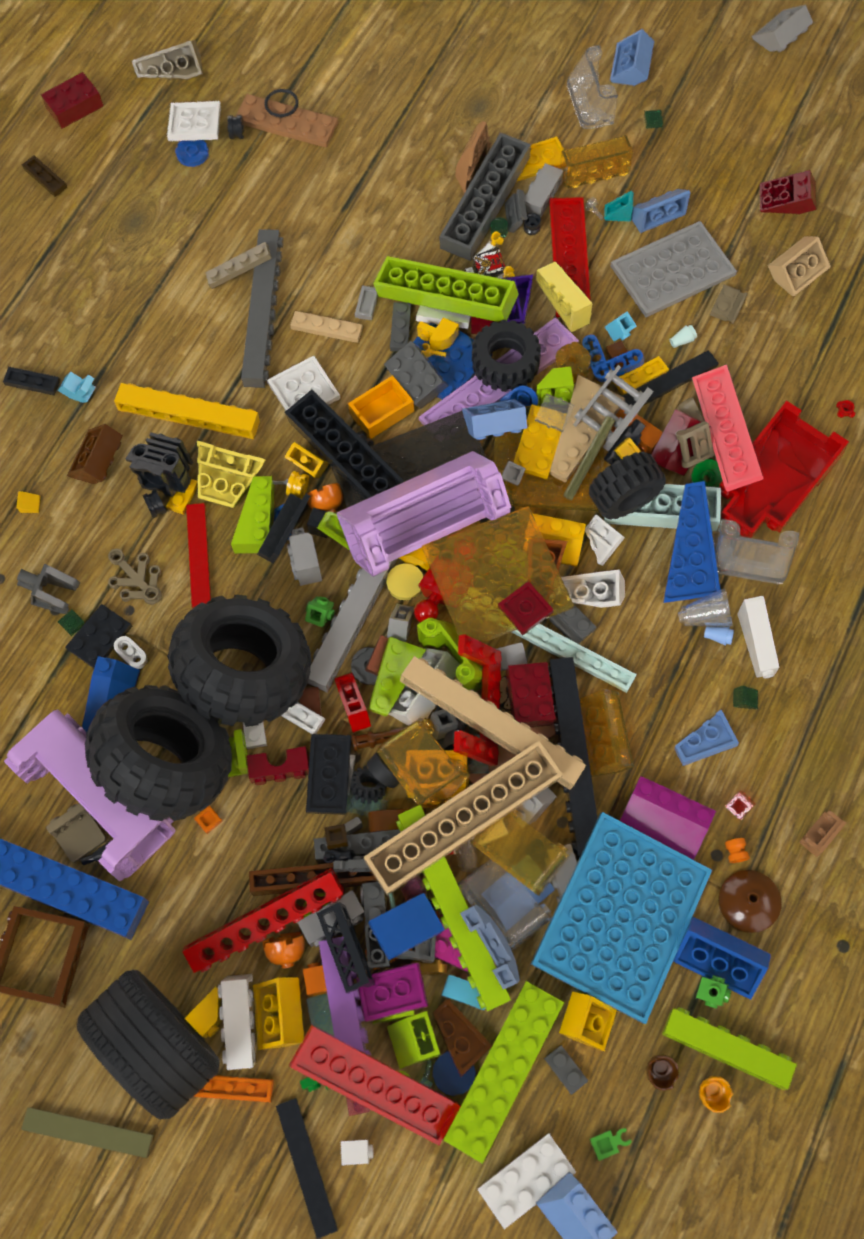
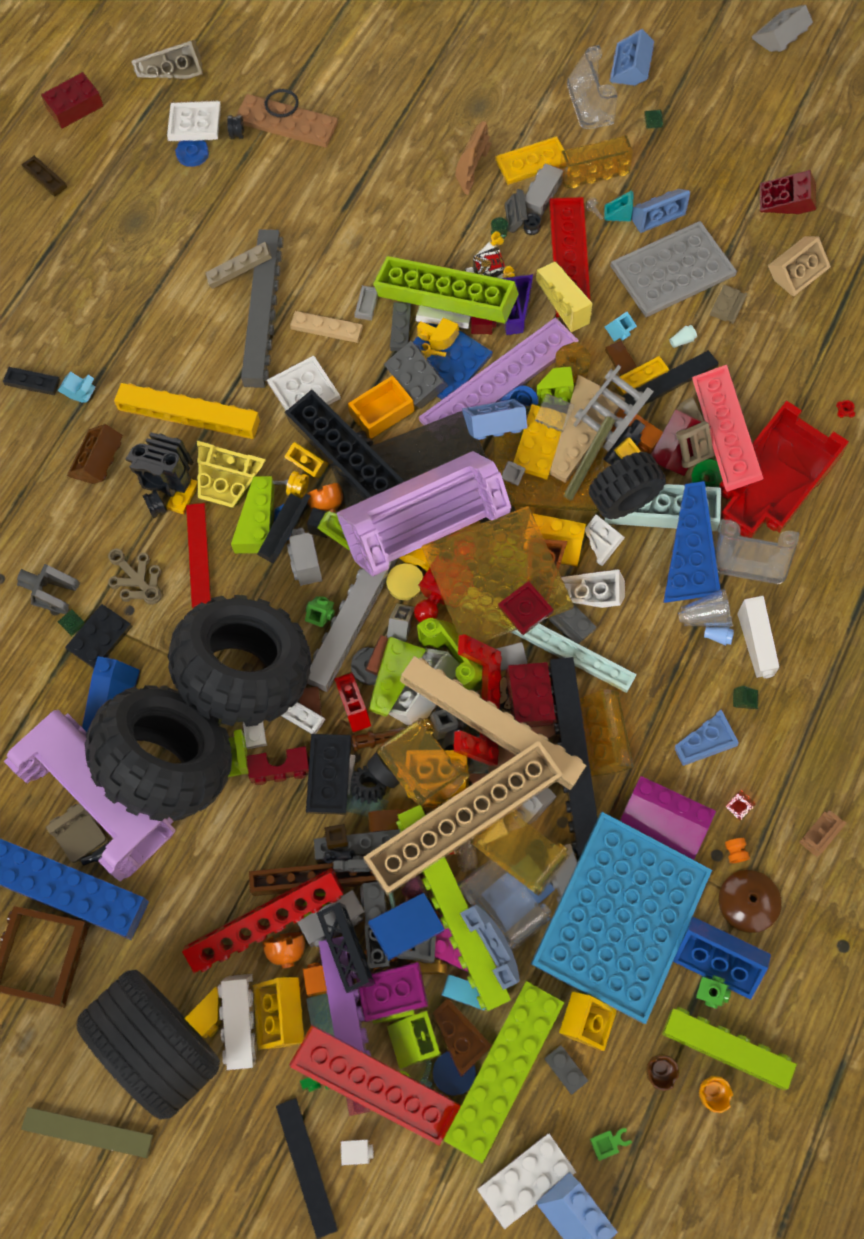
yellow slope [17,491,41,513] -> none
white plate [114,636,147,669] -> none
orange tile [194,805,222,834] -> none
orange tile [194,1075,274,1103] -> none
light grey tile [345,817,363,835] -> none
dark grey brick [439,132,531,261] -> none
black tyre [472,320,541,392] -> none
blue beam [582,334,645,382] -> none

